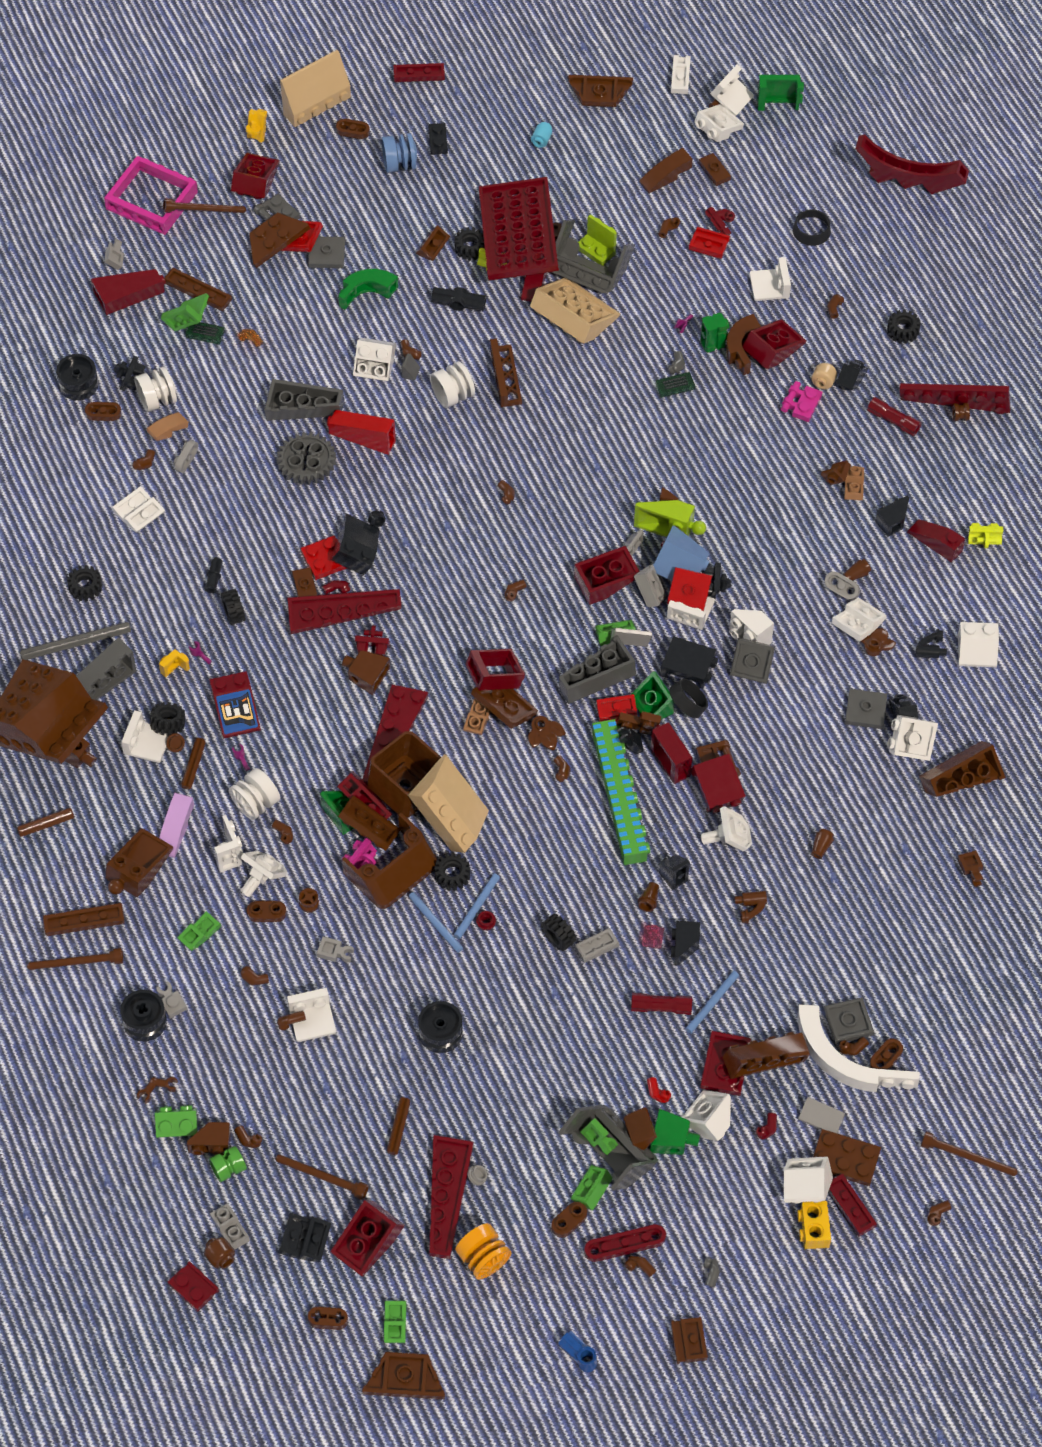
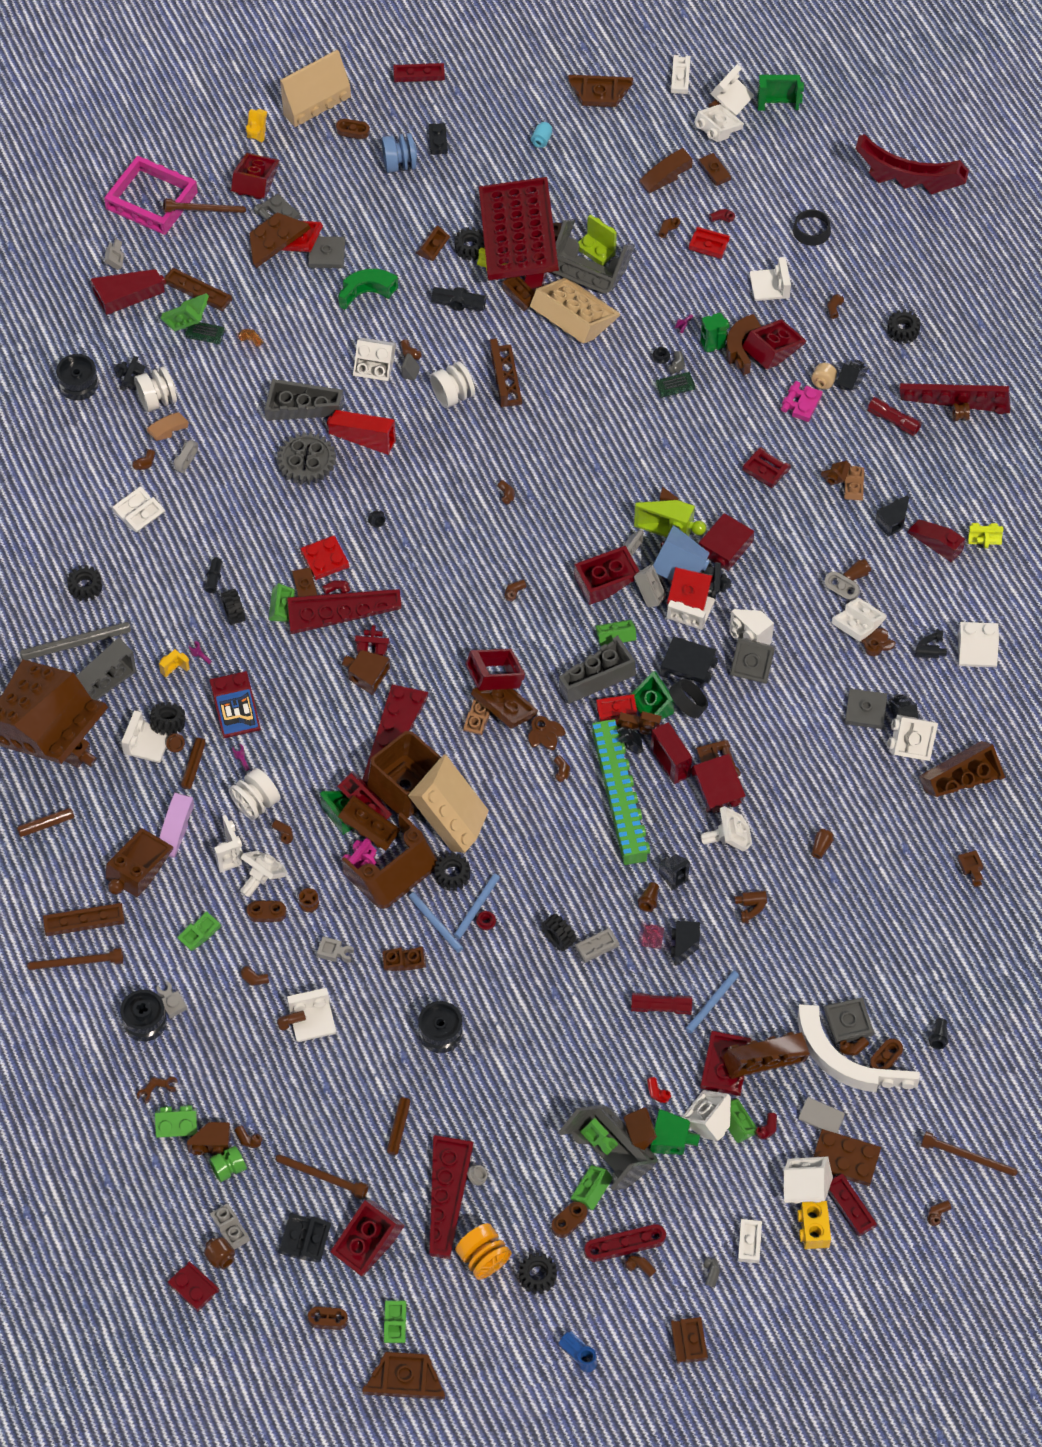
reddish brown plate [85,402,122,421] -> none
black slope [331,514,379,575] -> none
light grey slope [610,628,652,647] -> none
dark red axle [705,207,731,236] -> none
none -> bright green slope [268,583,295,622]
none -> reddish brown slope [382,946,427,971]
none -> reddish brown slope [502,276,535,311]
none -> black tyre [519,1253,557,1294]
none -> black plate [652,347,670,364]
none -> dark red brick [699,513,755,571]
none -> bright green slope [728,1099,757,1143]
none -> white plate [738,1219,762,1263]
none -> dark red plate [742,447,791,488]
none -> black cone [928,1018,948,1049]

